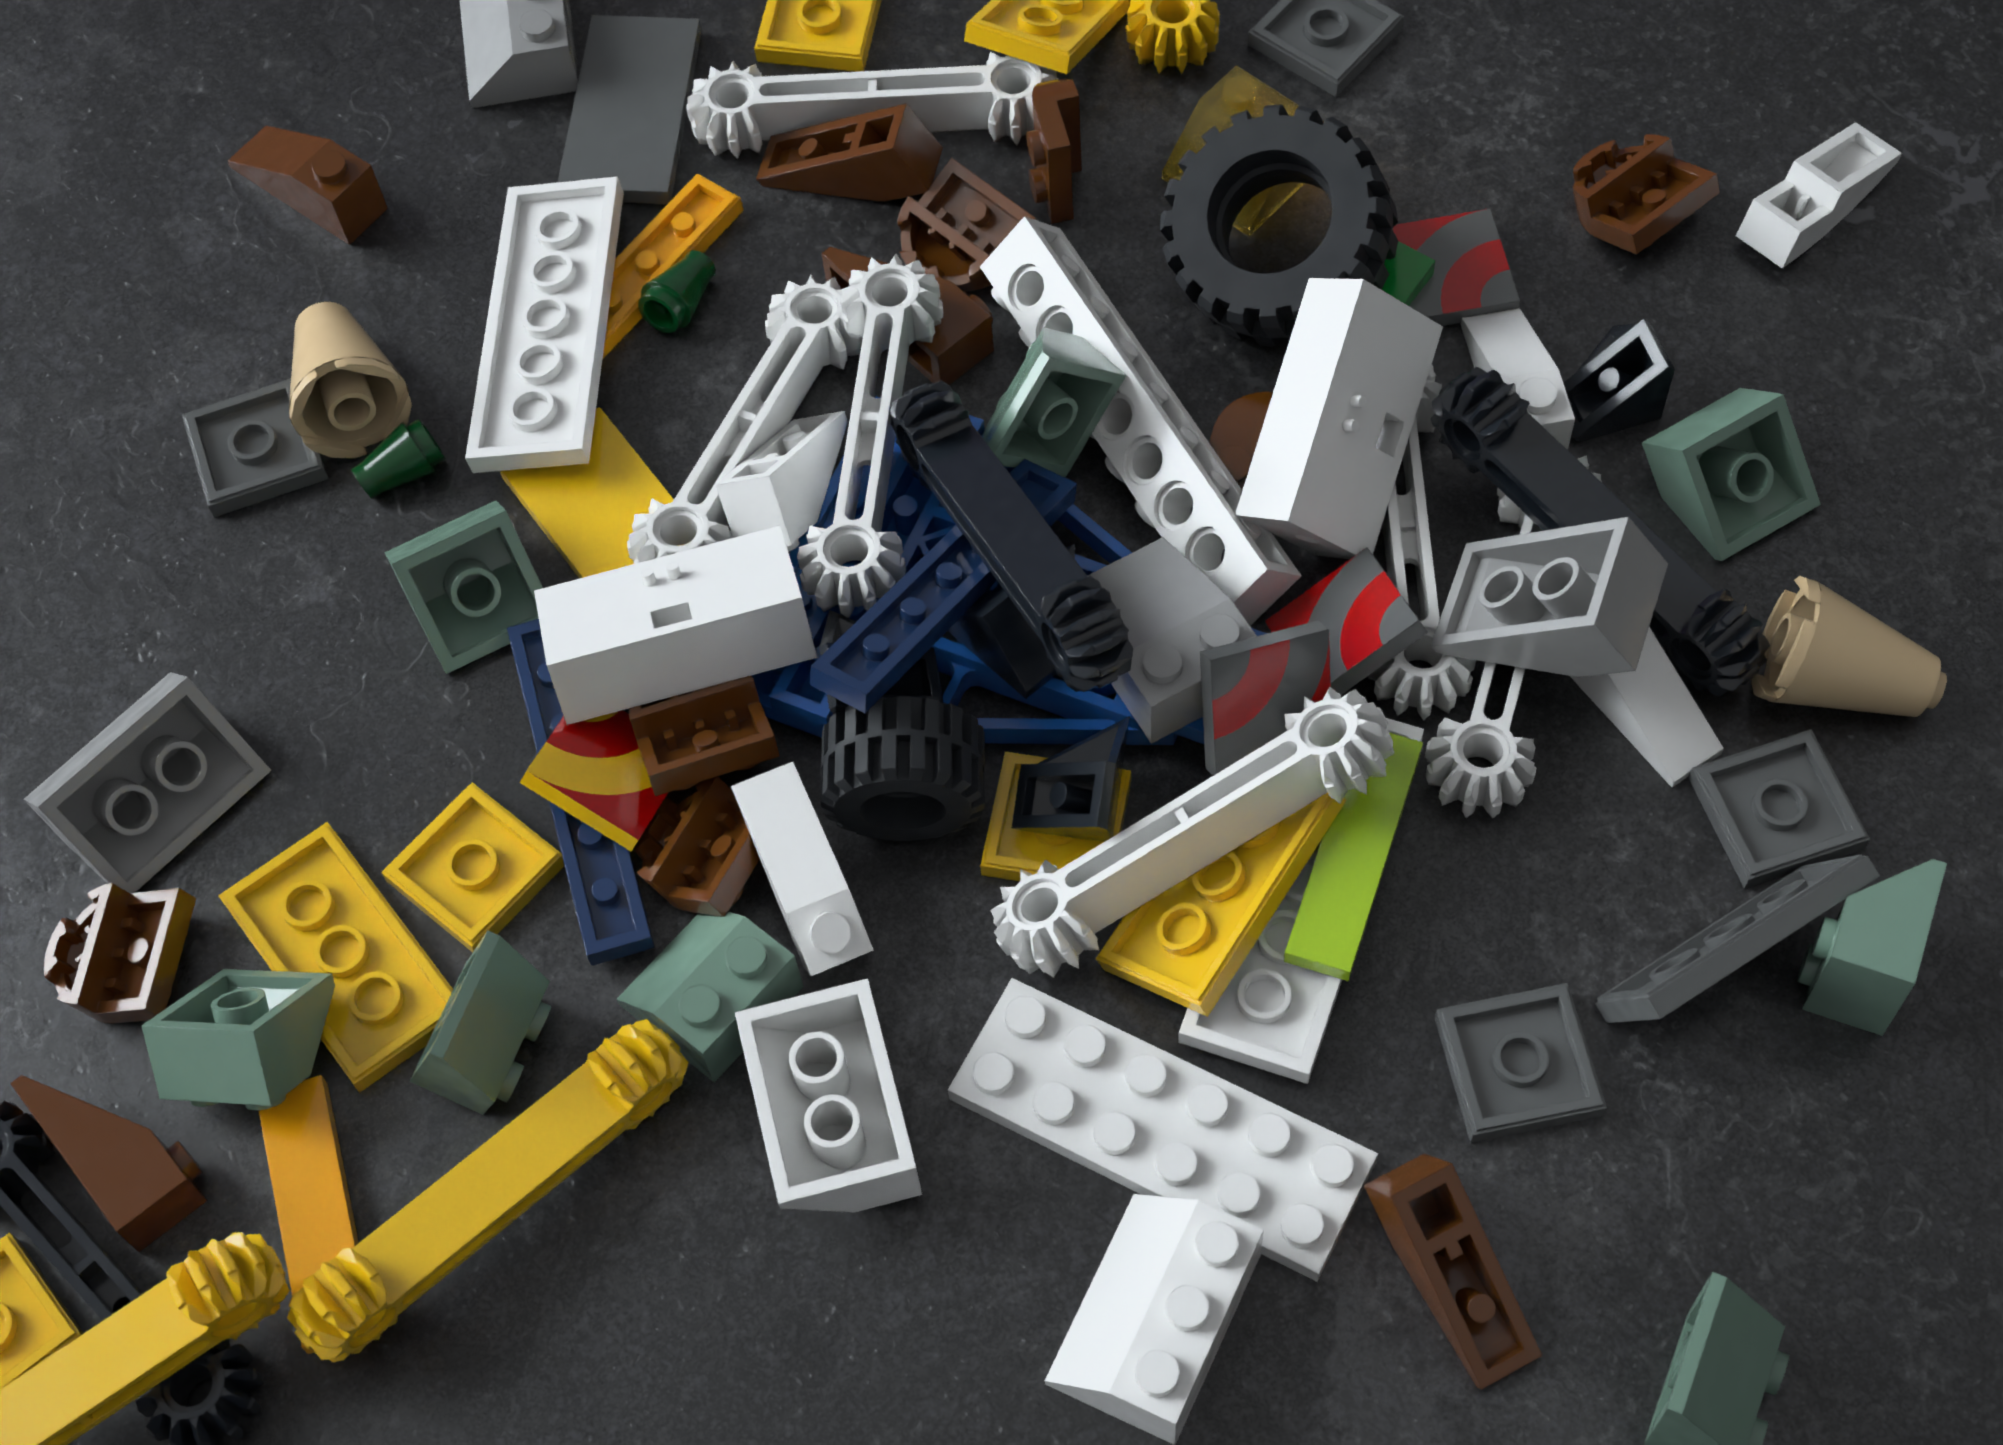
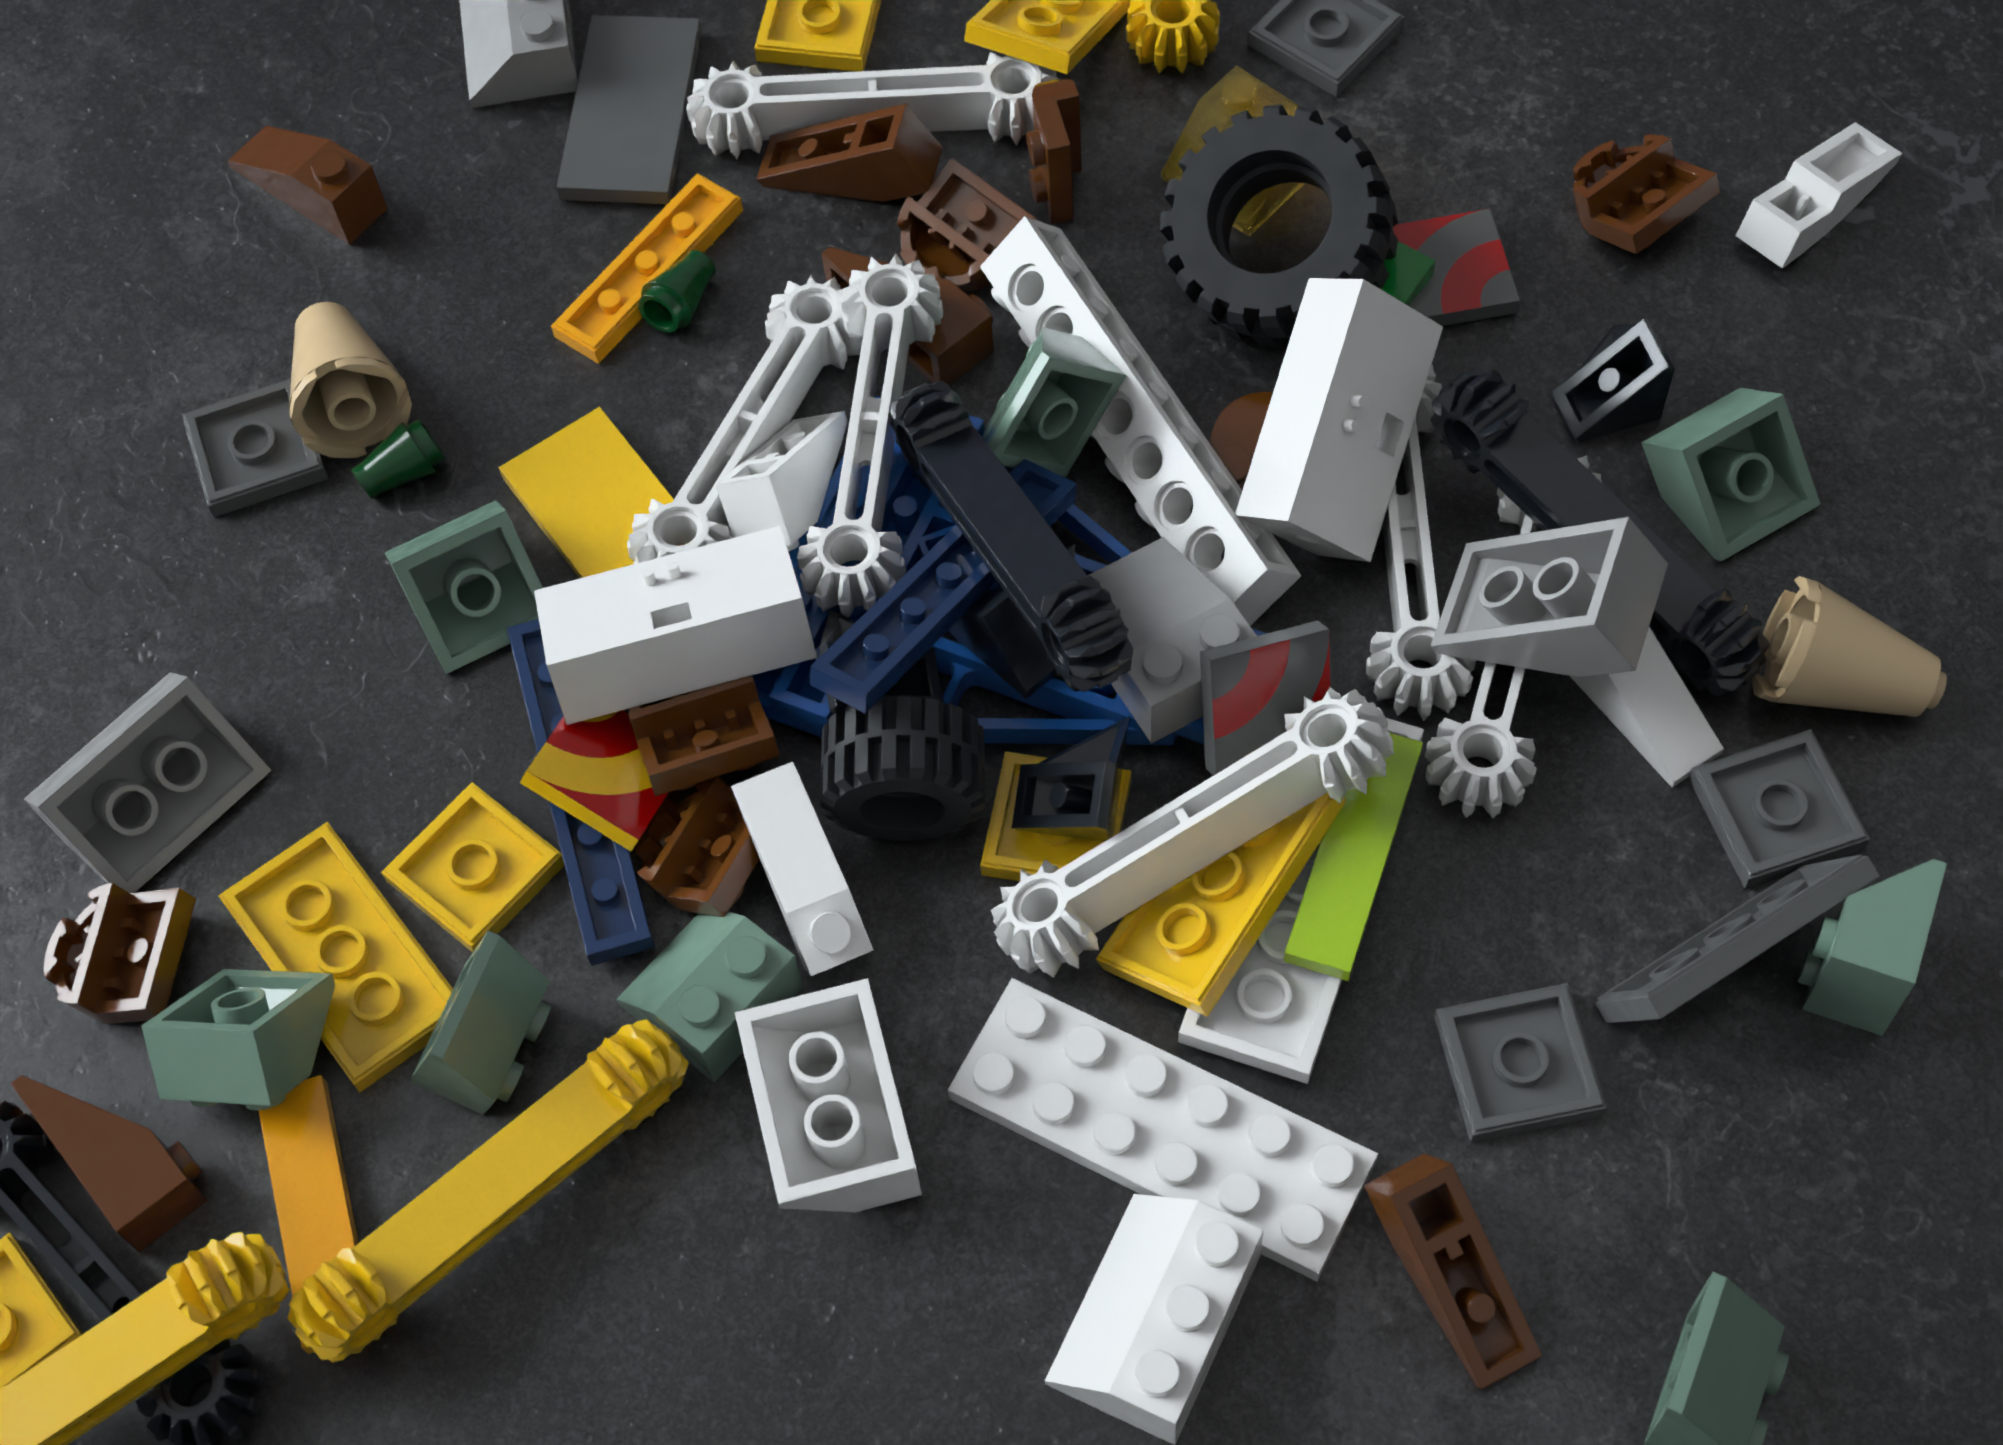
white plate [465,177,624,473] -> none
tile [1265,547,1428,695] -> none
white slope [1461,308,1575,450] -> none

